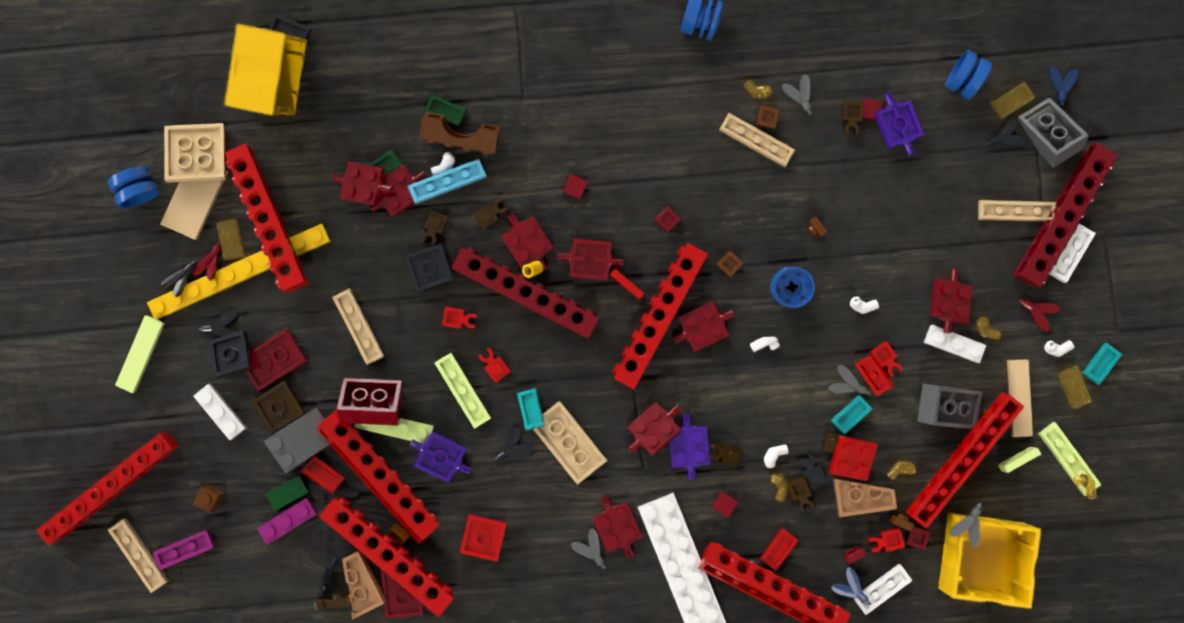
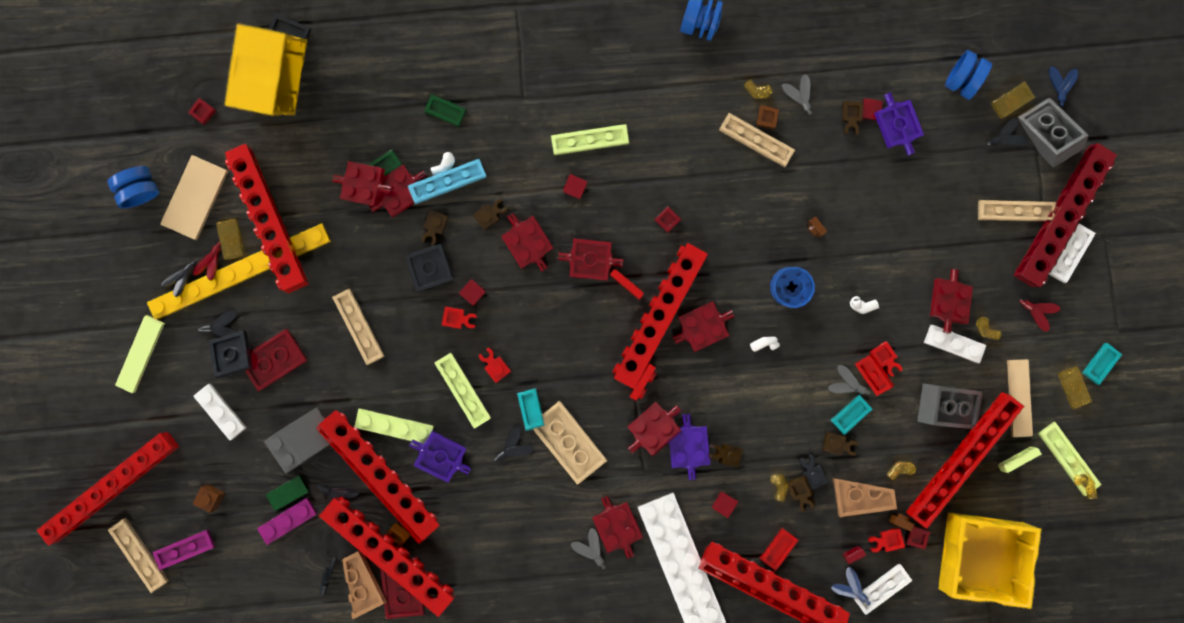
tan plate [164,123,226,183] -> none
dark brown plate [251,381,306,434] -> none
red tile [302,456,345,495] -> none
dark brown plate [314,592,350,610] -> none
dark red brick [337,378,404,426] -> none
reddish brown arch [420,112,501,155] -> none
dark red brick [452,247,599,339] -> none
red plate [460,514,507,562] -> none
yellow hinge [522,261,543,278] -> none
reddish brown plate [716,250,744,278] -> none
white arm [764,444,788,468] -> none
red plate [829,436,878,481] -> none
dark grey piece [949,504,981,547] -> none
white arm [1044,340,1074,357] -> none
none -> dark red tile [188,98,216,125]
none -> dark red tile [459,279,486,306]
none -> yellowish green tile [551,124,629,155]
none -> red plate [629,364,657,401]

